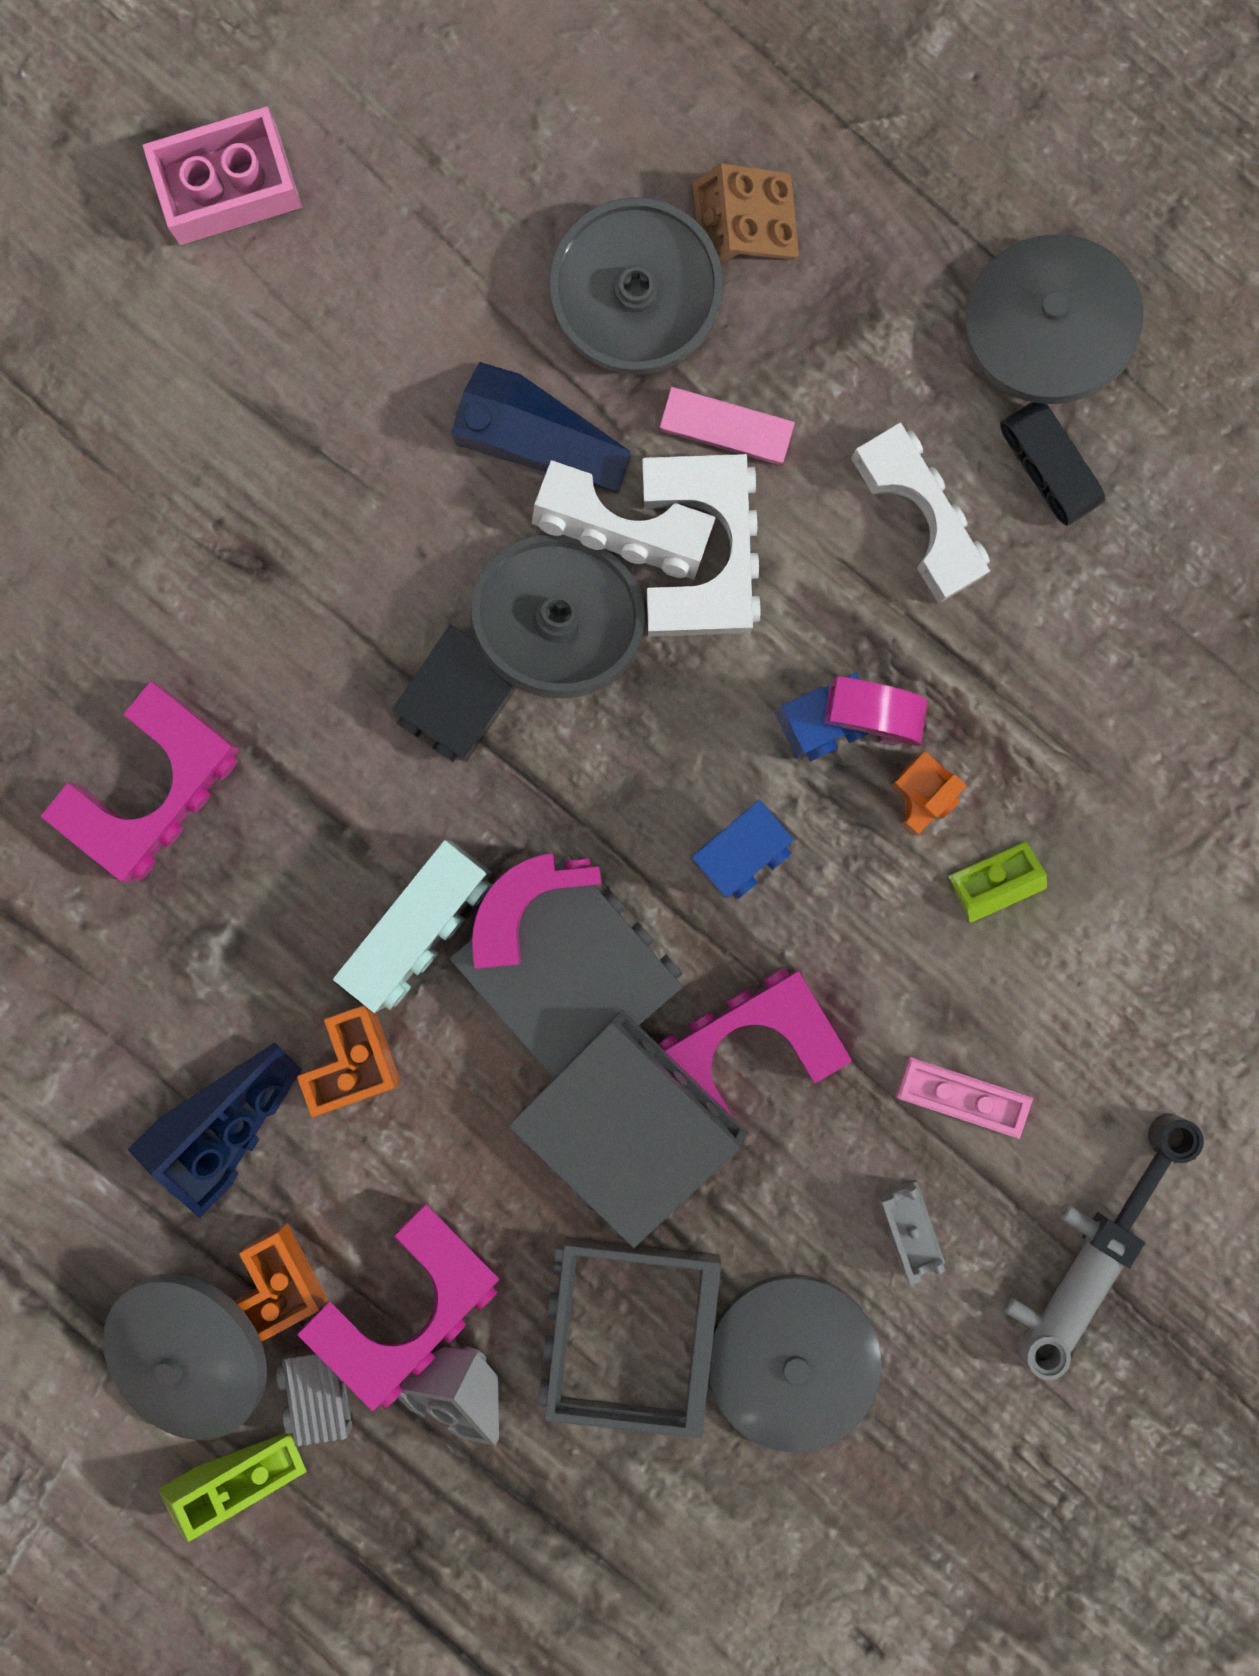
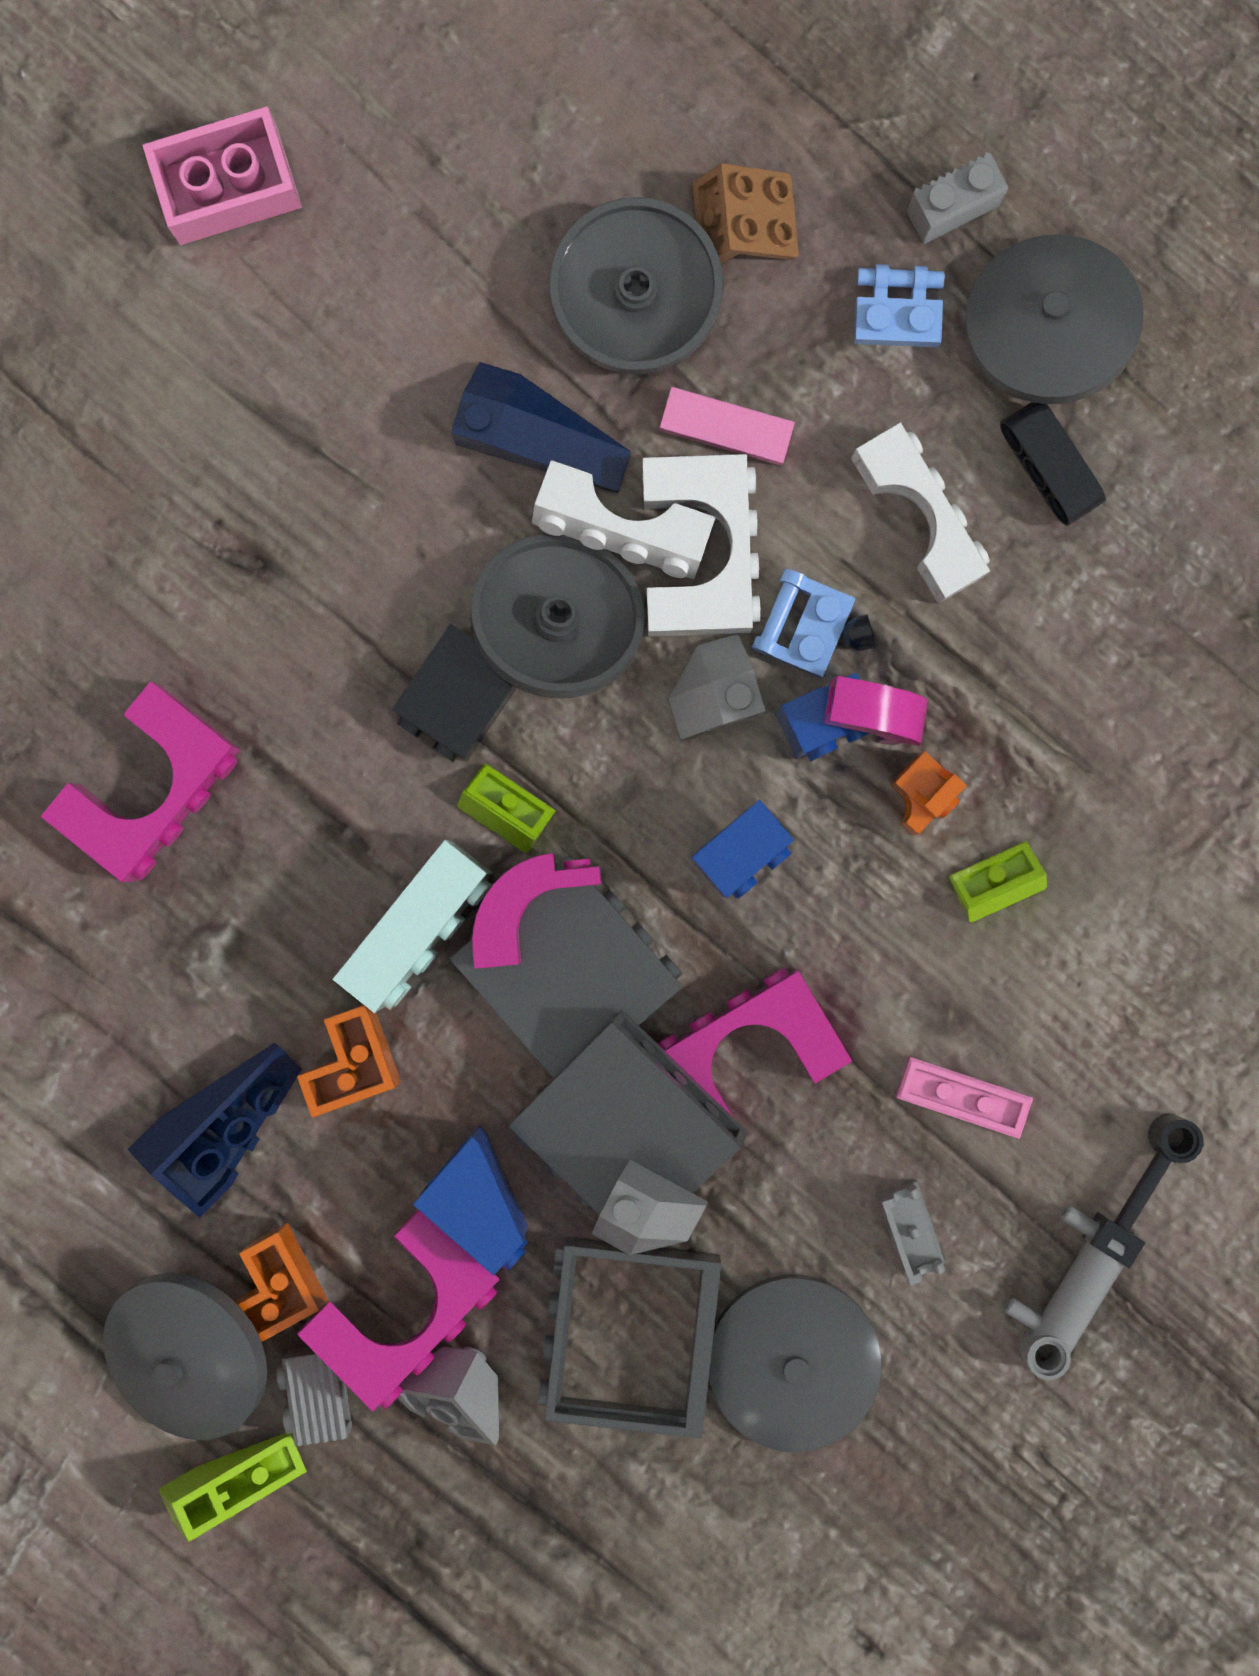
none -> blue slope [413,1125,528,1276]
none -> lime slope [457,763,556,853]
none -> light grey slope [591,1160,708,1255]
none -> light grey slope [668,634,766,740]
none -> light blue plate [751,569,856,679]
none -> black hinge [843,614,876,651]
none -> light blue plate [854,264,945,347]
none -> light grey brick [906,152,1008,244]

